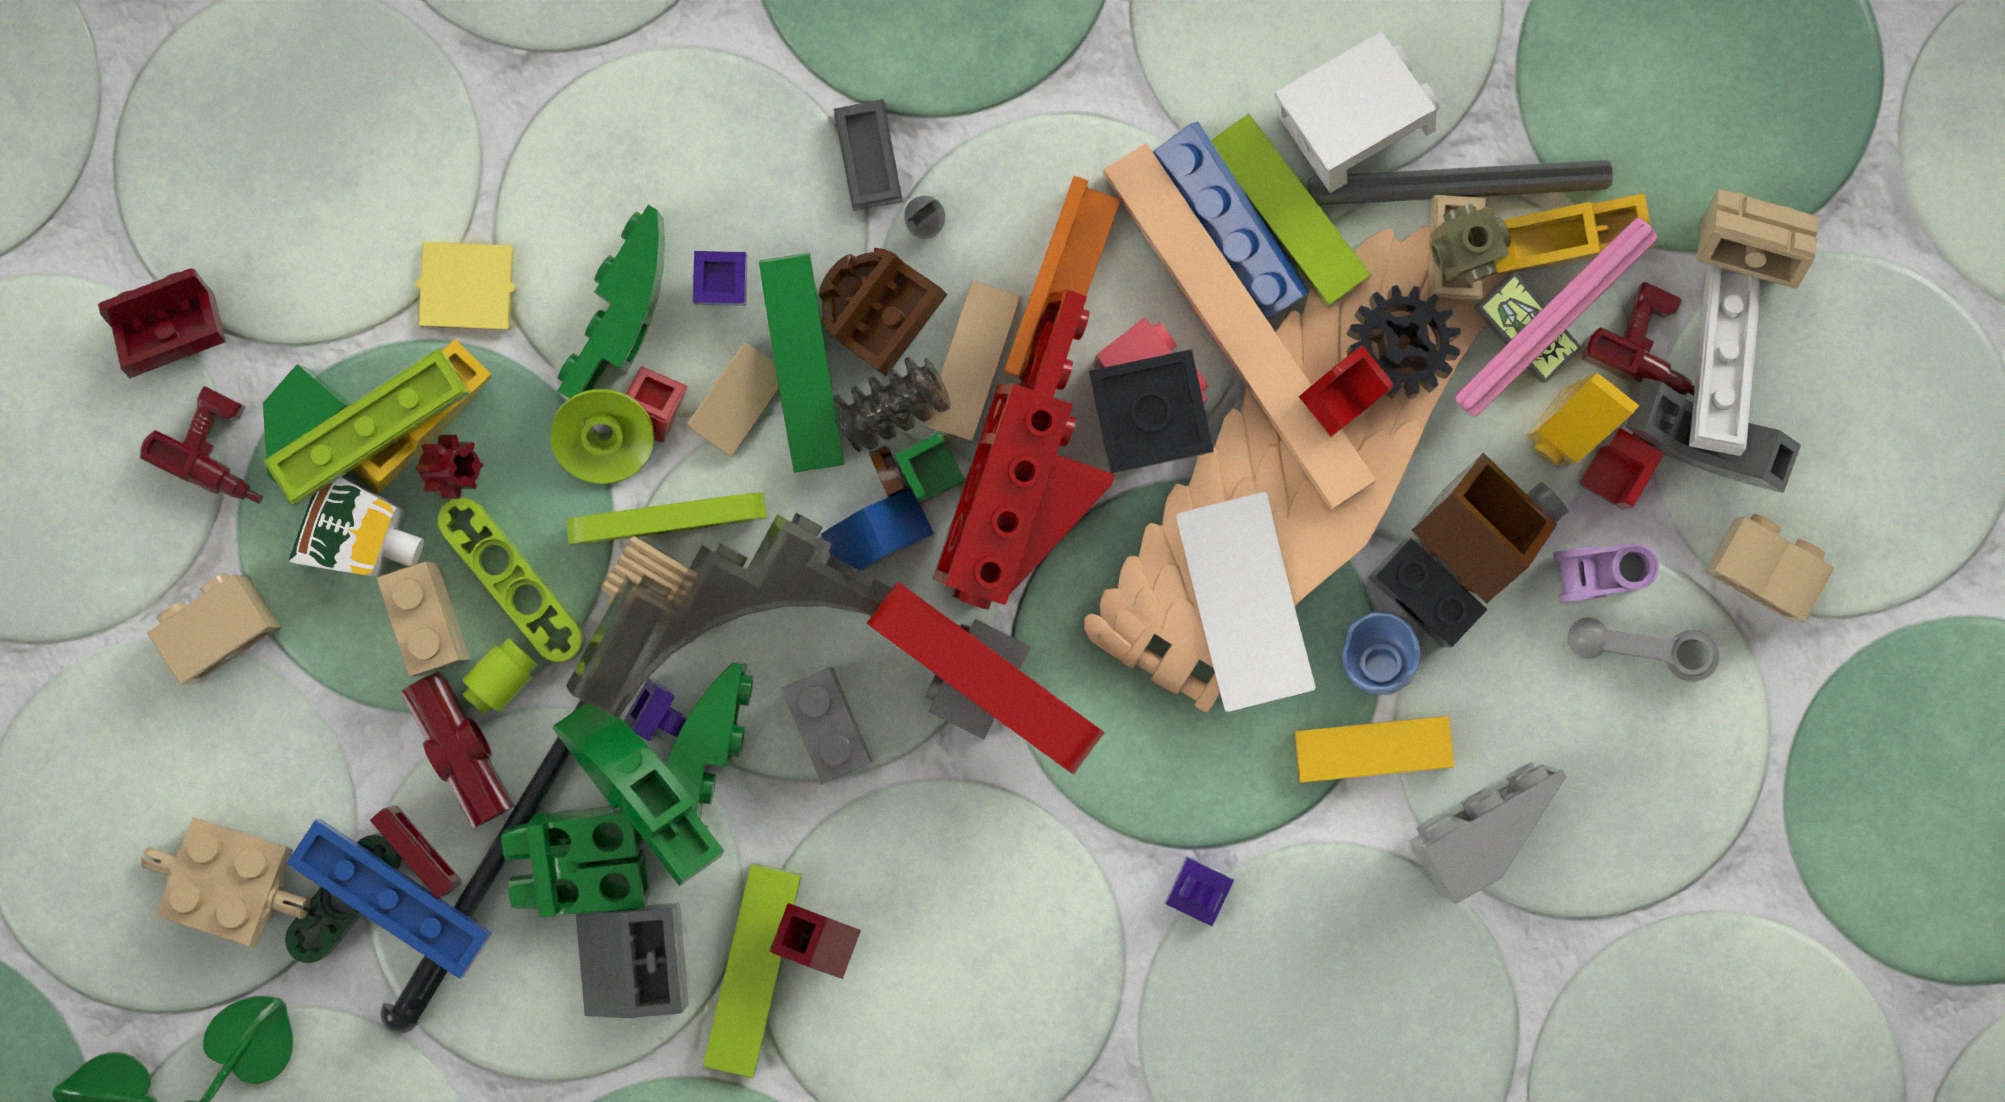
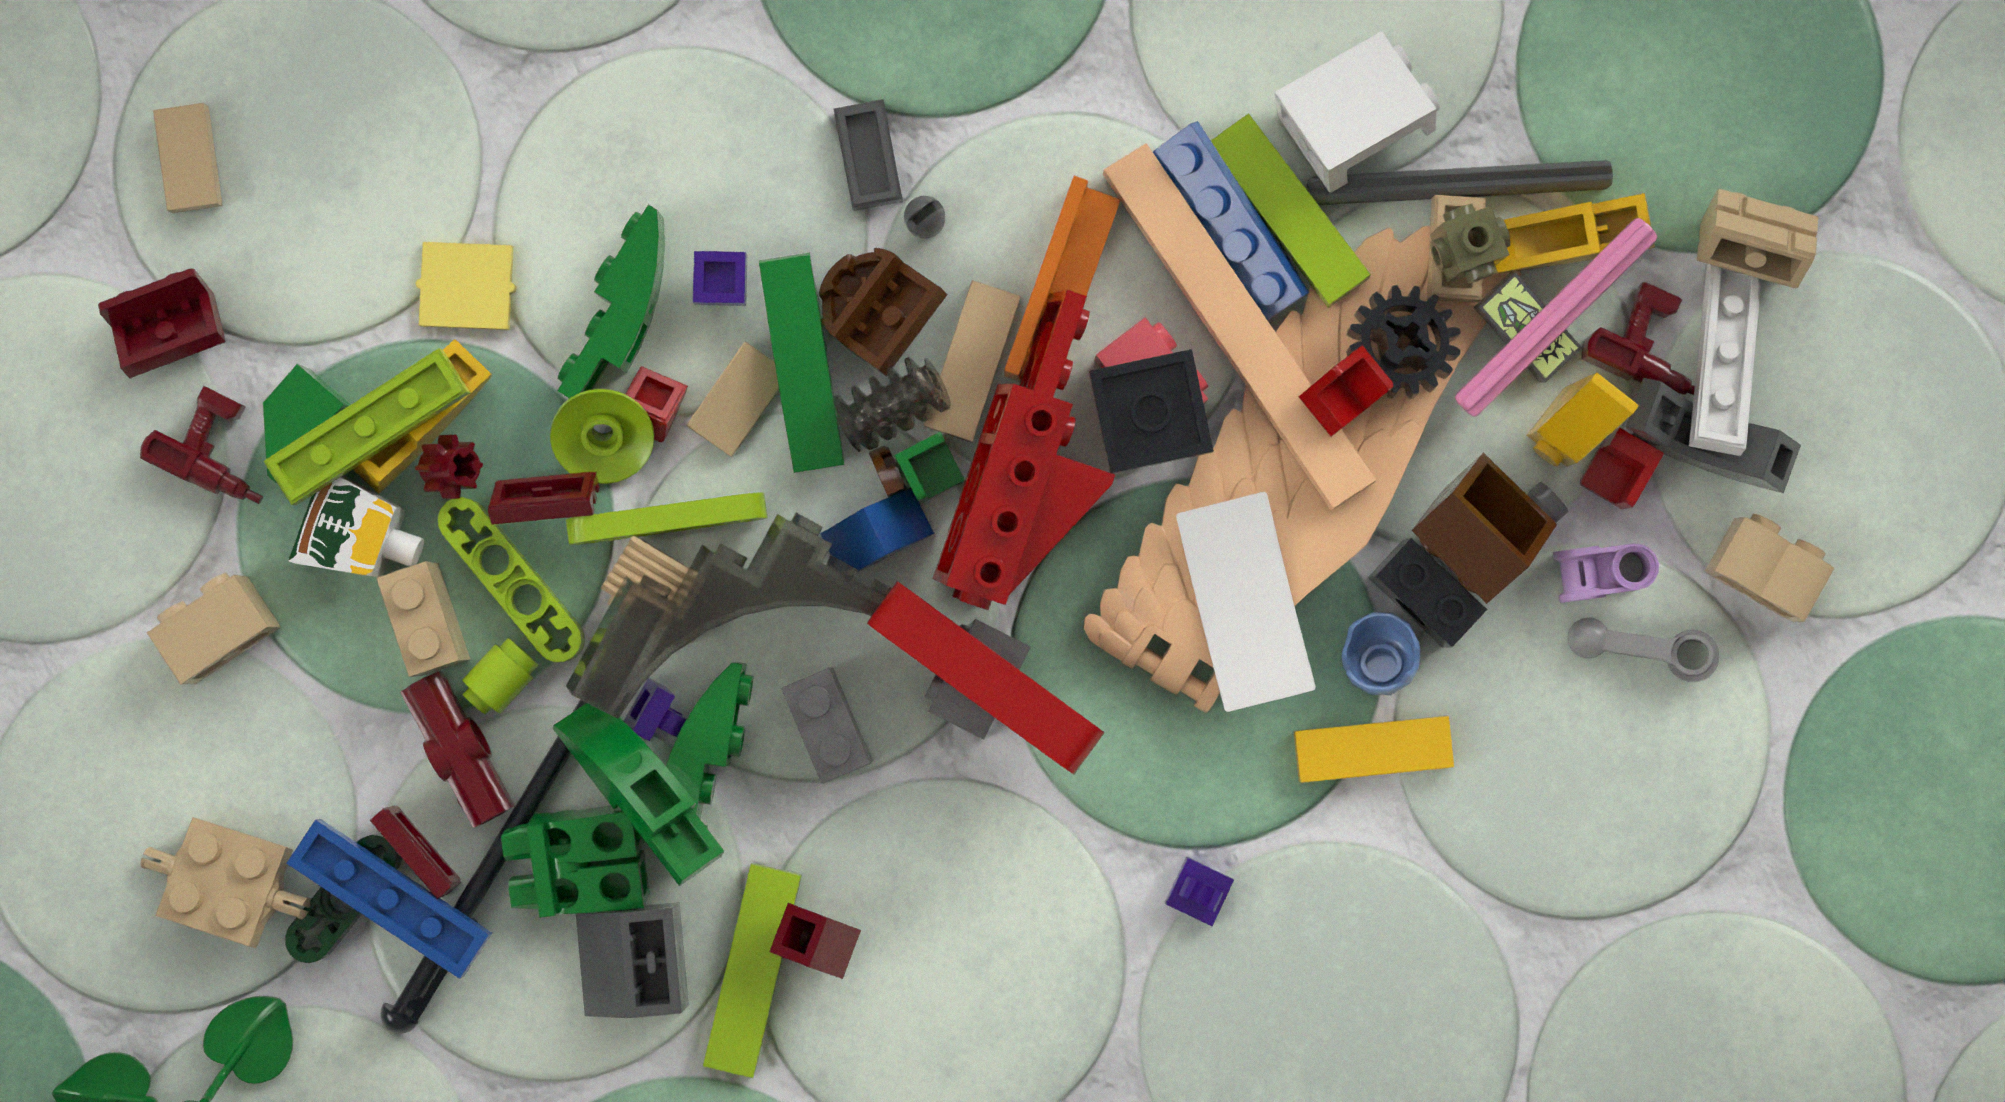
light grey slope [1409,762,1567,904] -> none
none -> tan tile [153,103,223,214]
none -> dark red tile [488,471,600,525]

